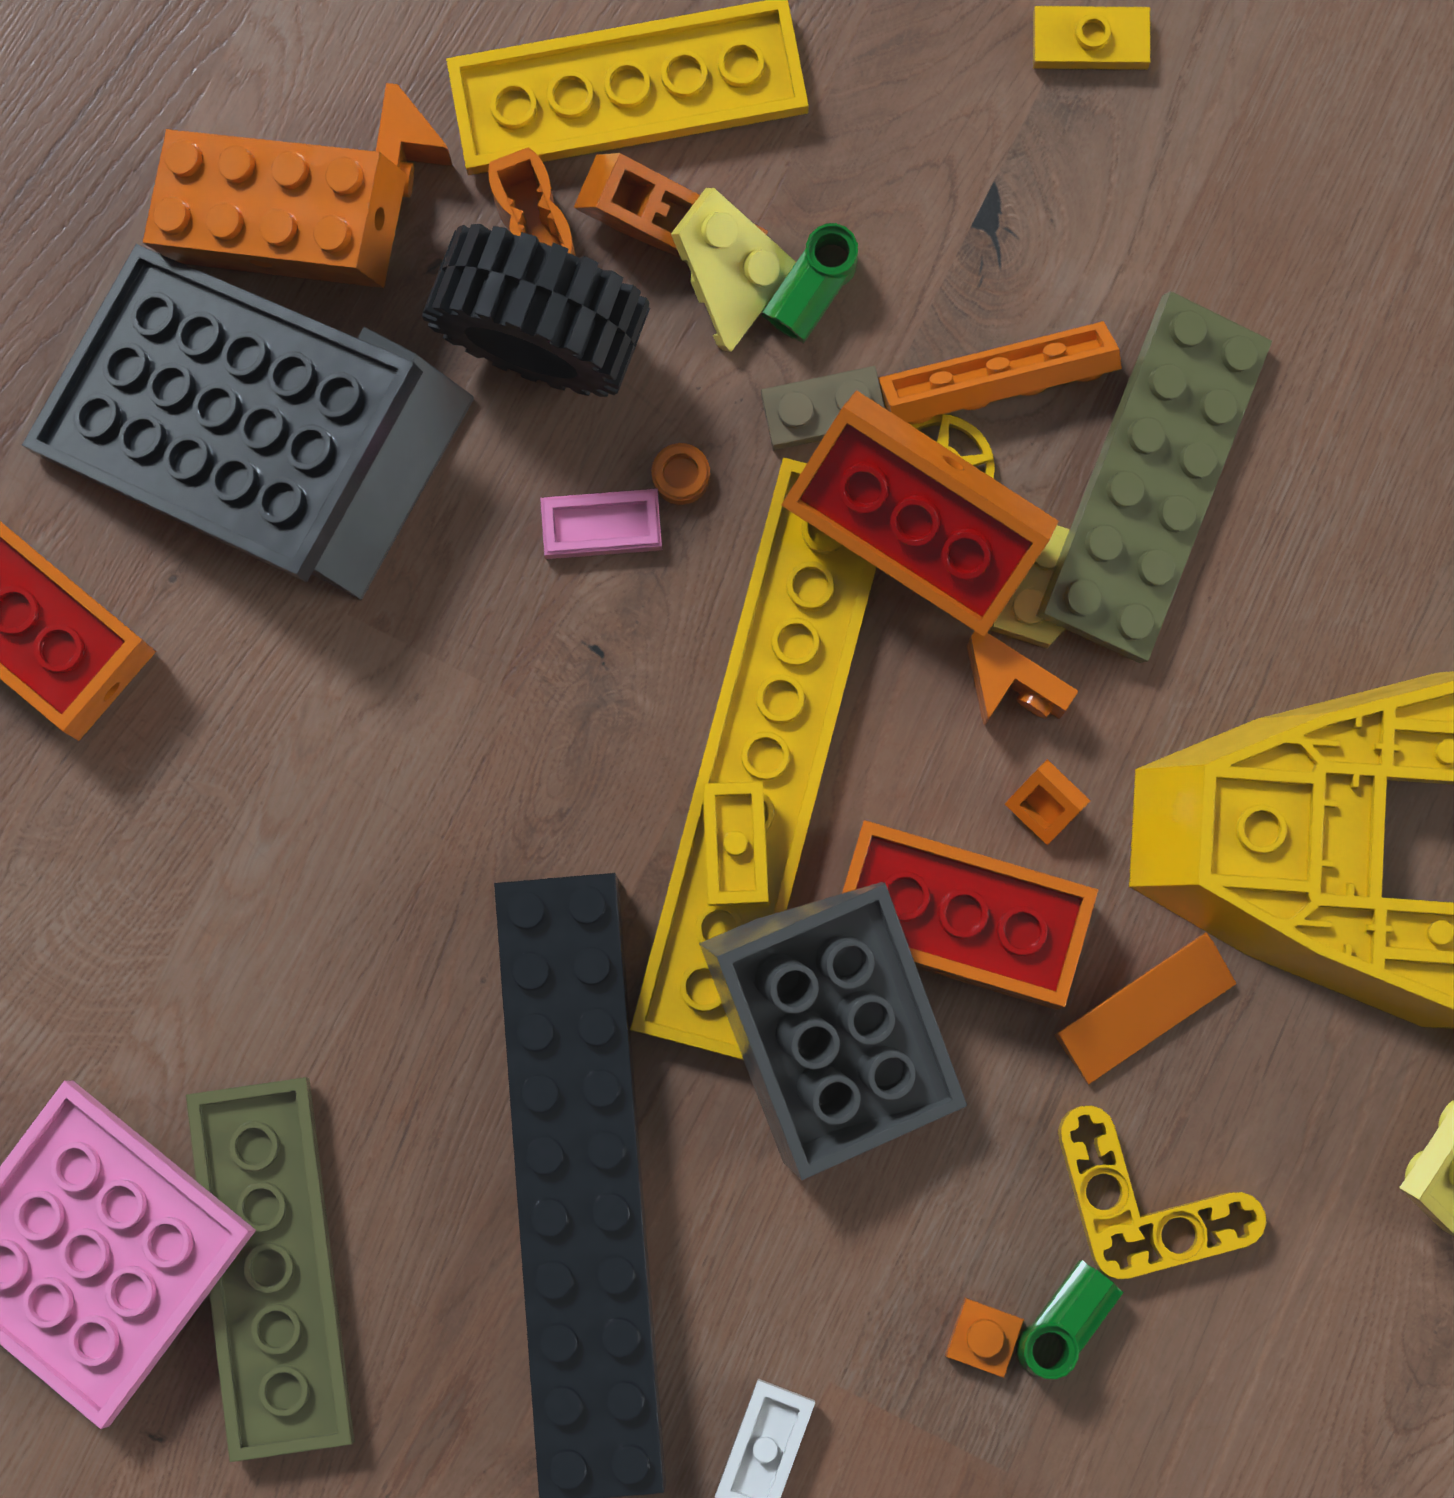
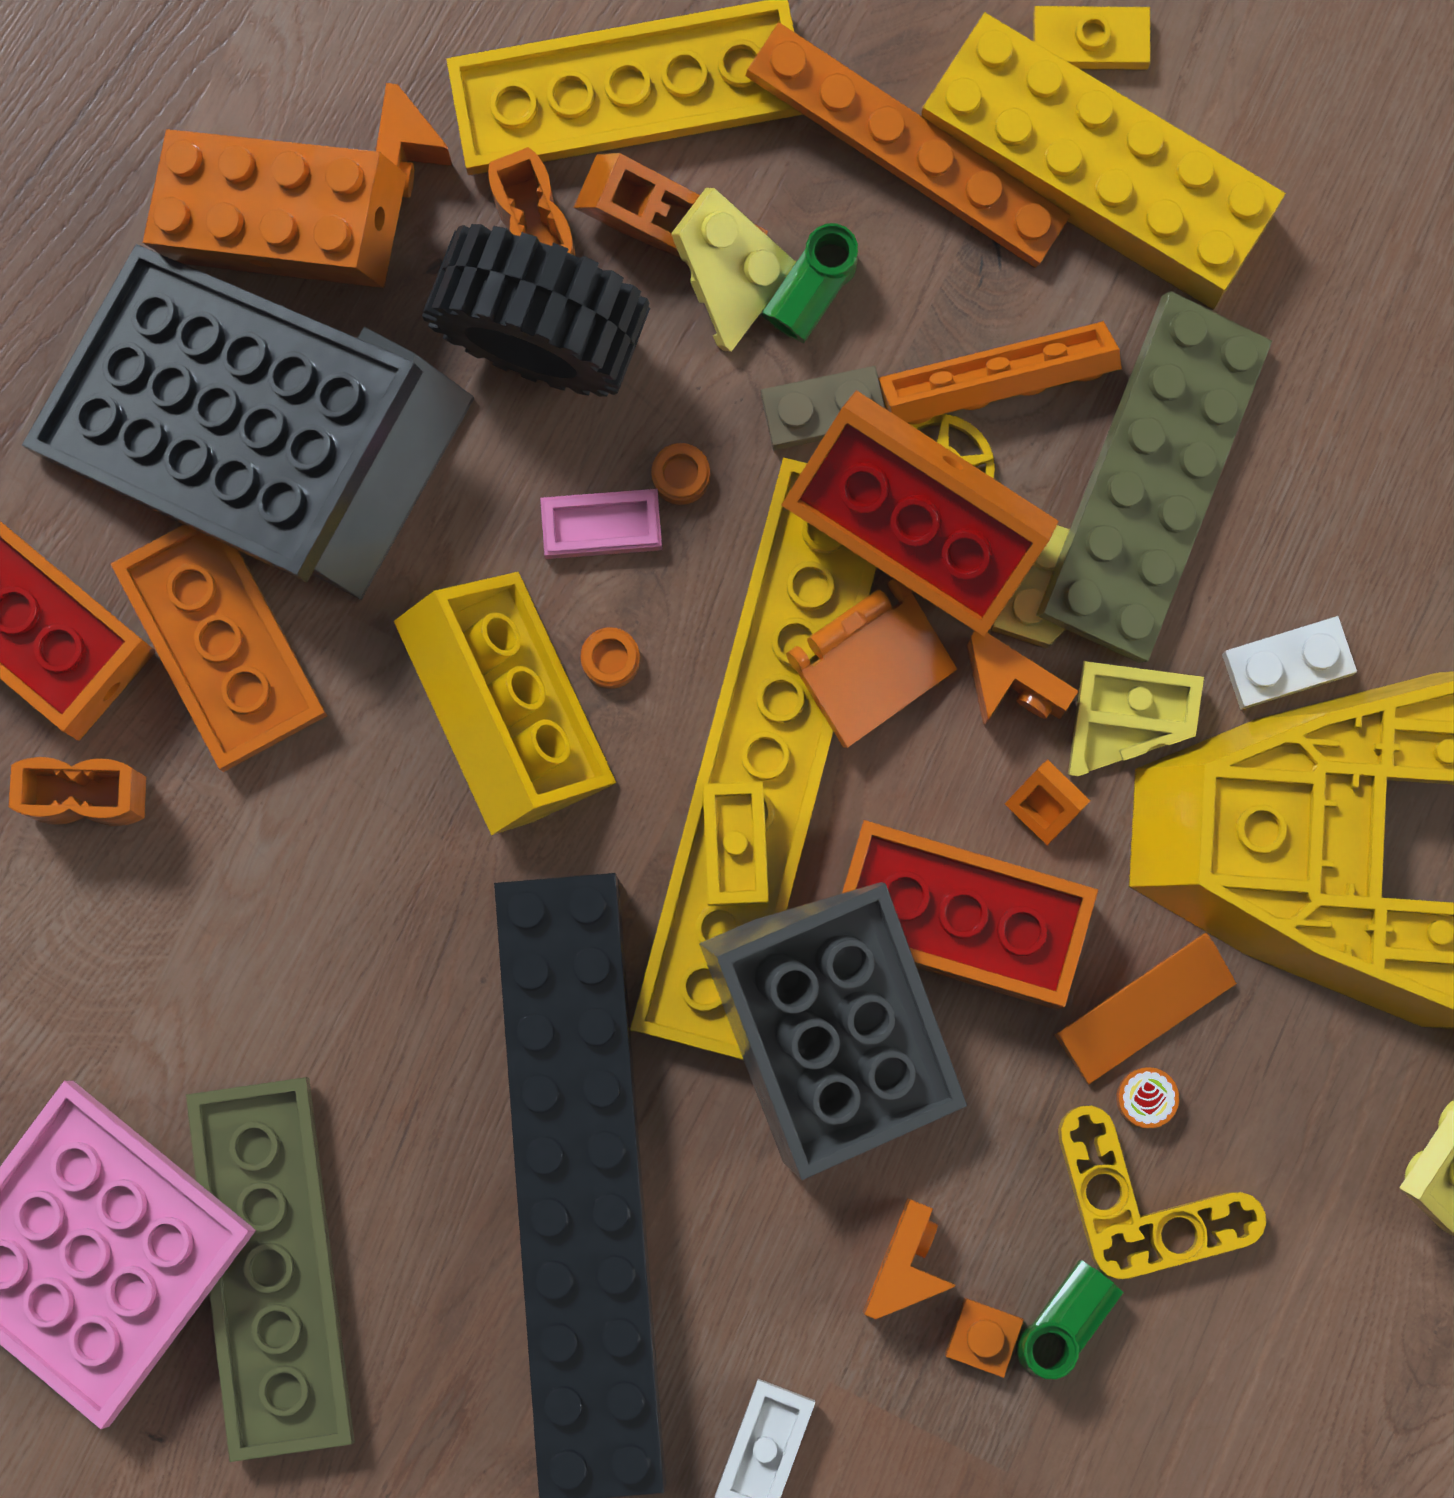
none -> orange brick [9,757,147,826]
none -> orange plate [111,525,328,772]
none -> yellow slope [394,572,616,835]
none -> orange tile [581,627,640,689]
none -> orange plate [745,22,1071,268]
none -> orange piece [786,578,957,748]
none -> orange slope [862,1198,956,1319]
none -> yellow brick [921,12,1286,310]
none -> light yellow wing [1068,661,1204,776]
none -> tile [1116,1067,1179,1128]
none -> white plate [1222,616,1357,710]

